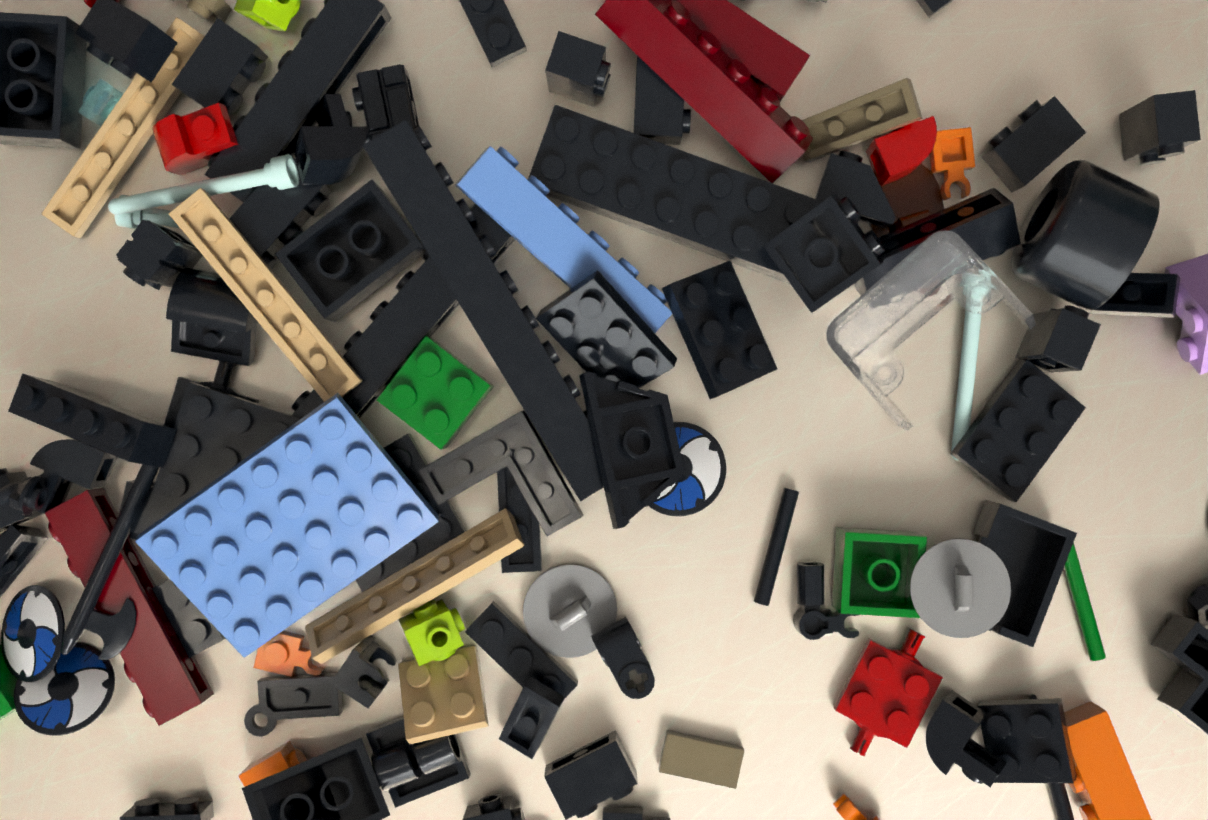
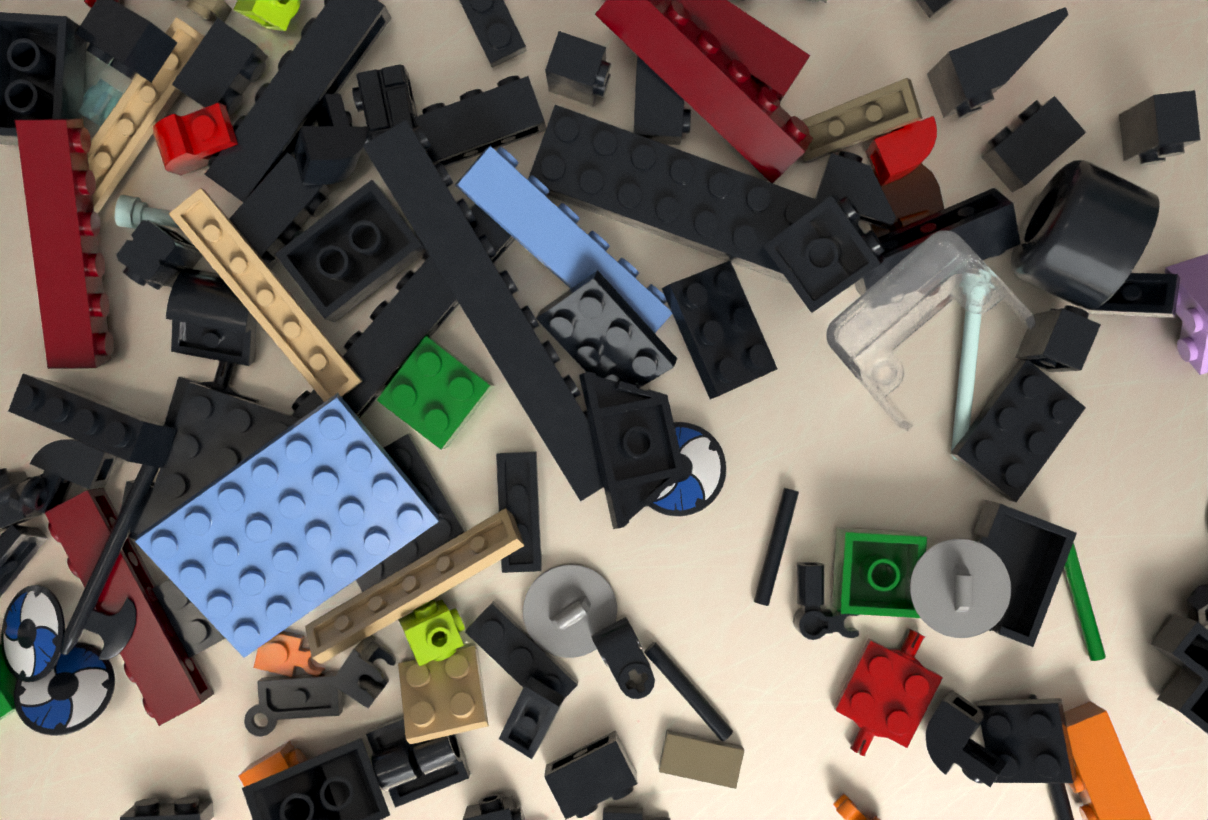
light aqua piece [108,154,299,215] -> none
black plate [418,410,584,536] -> none
orange plate [929,127,975,200] -> none
none -> dark red brick [15,118,114,369]
none -> black brick [414,75,546,167]
none -> black bar [644,642,733,742]
none -> black slope [927,7,1069,119]

